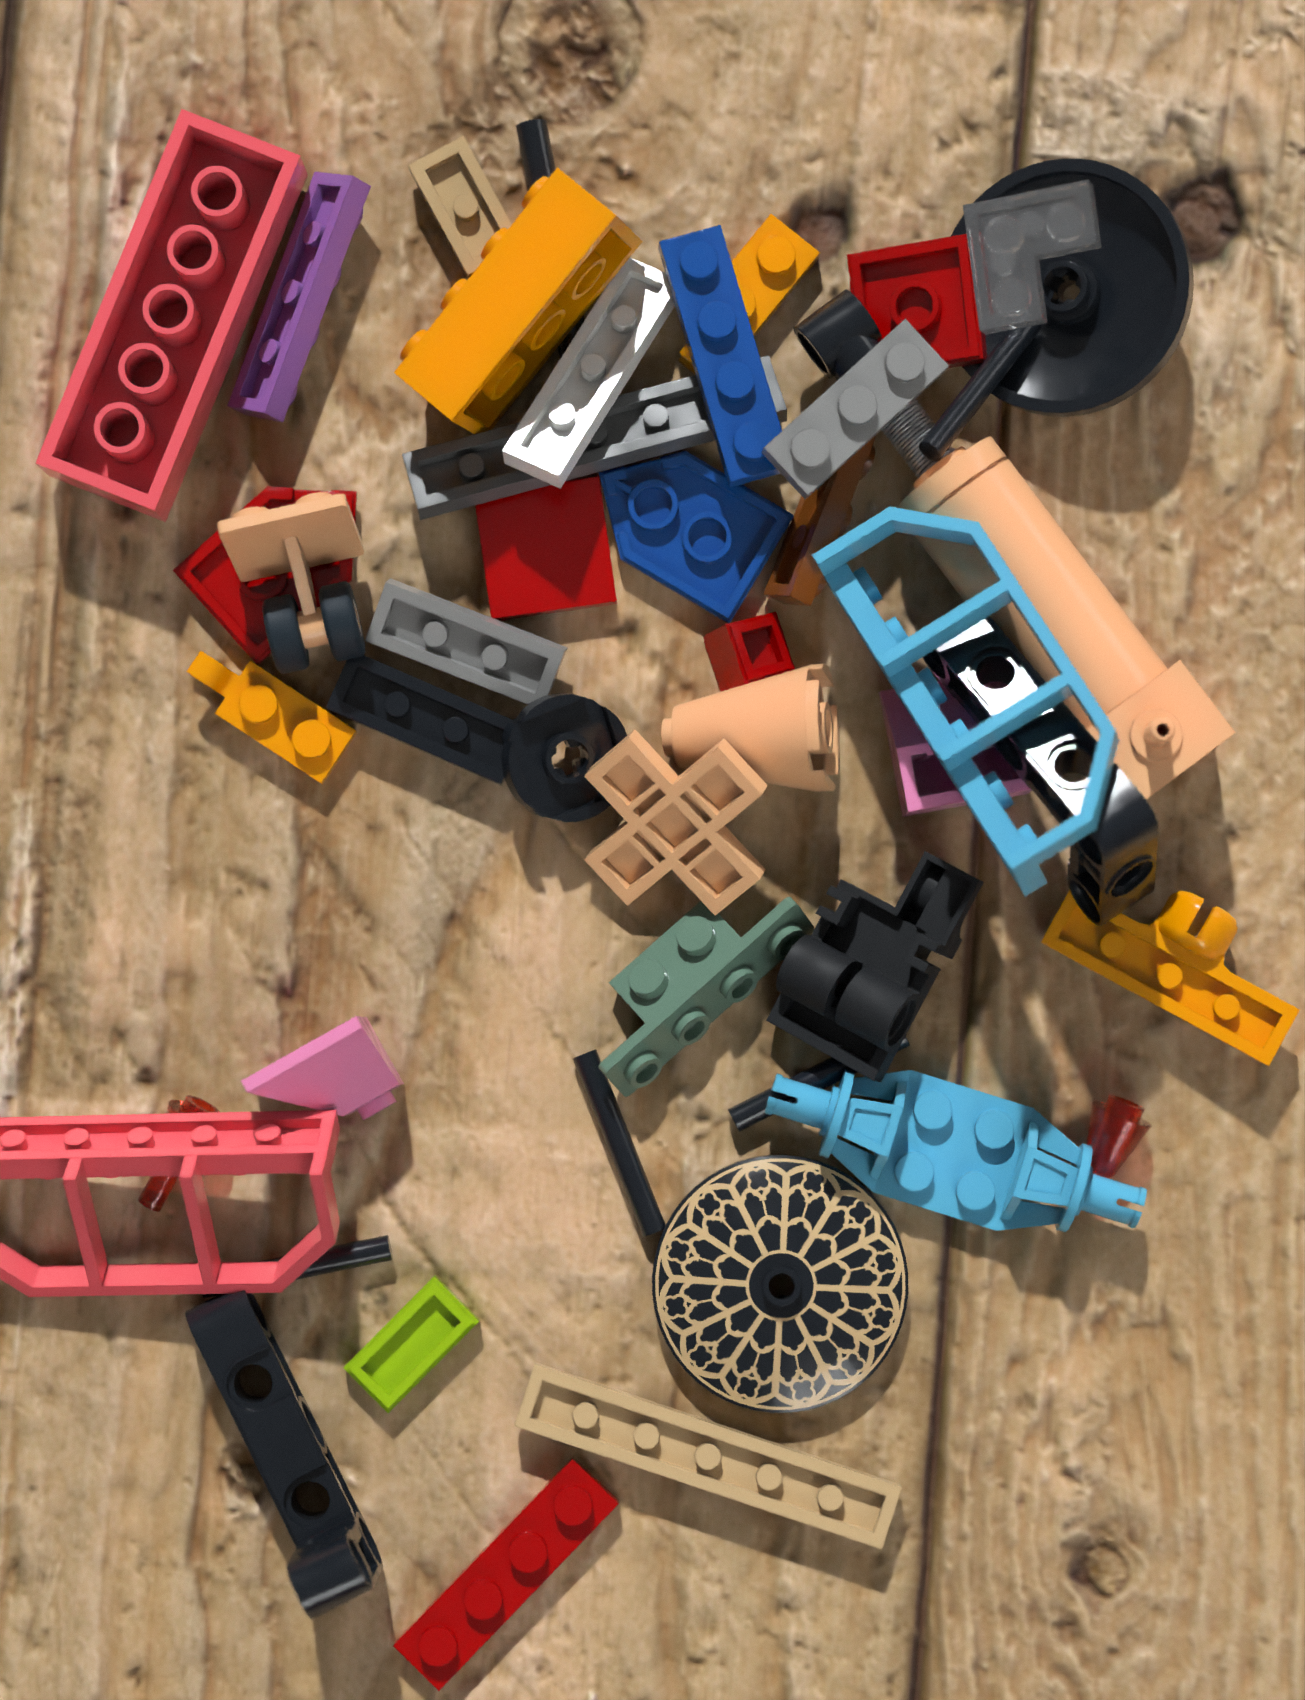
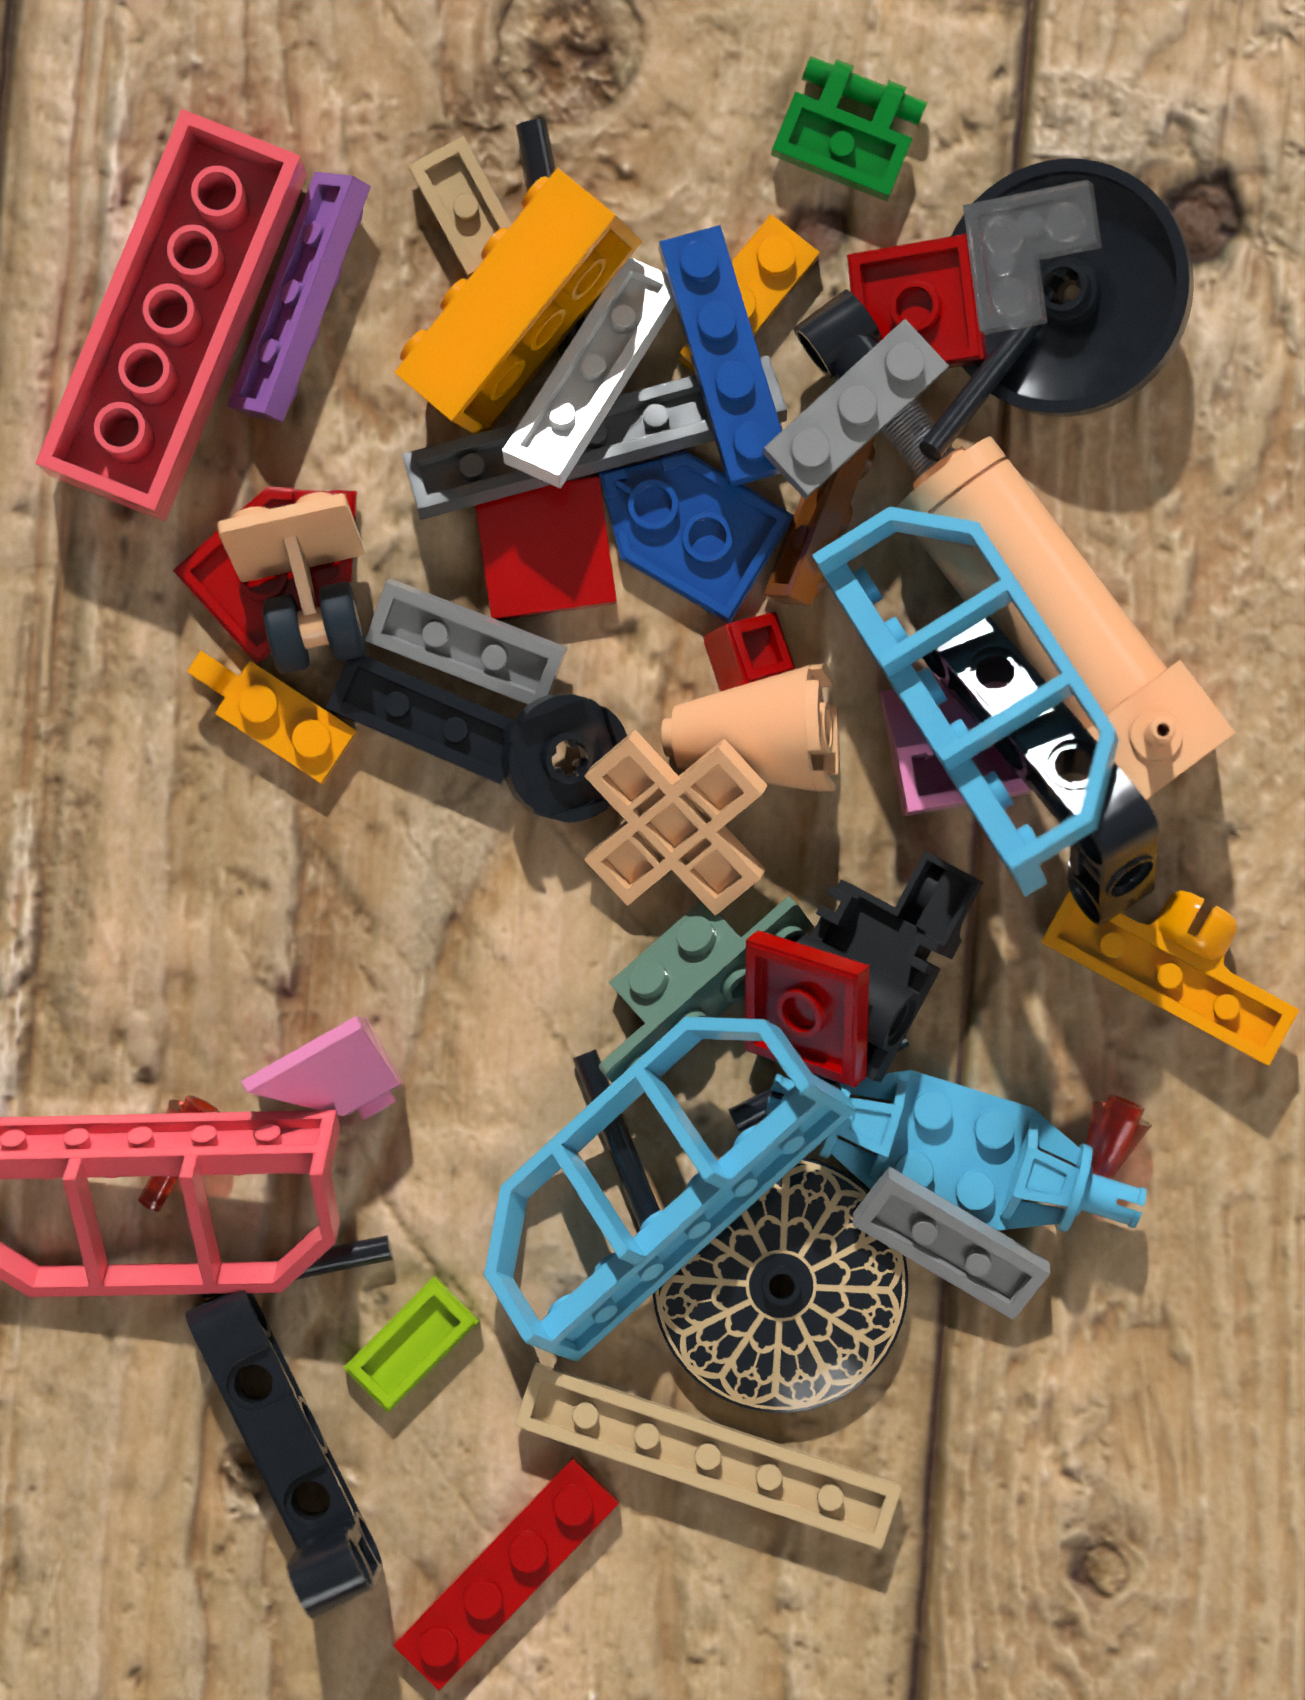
none -> medium azure plate [484,1017,857,1362]
none -> red tile [744,930,870,1088]
none -> green plate [771,56,928,202]
none -> light grey plate [853,1166,1050,1320]

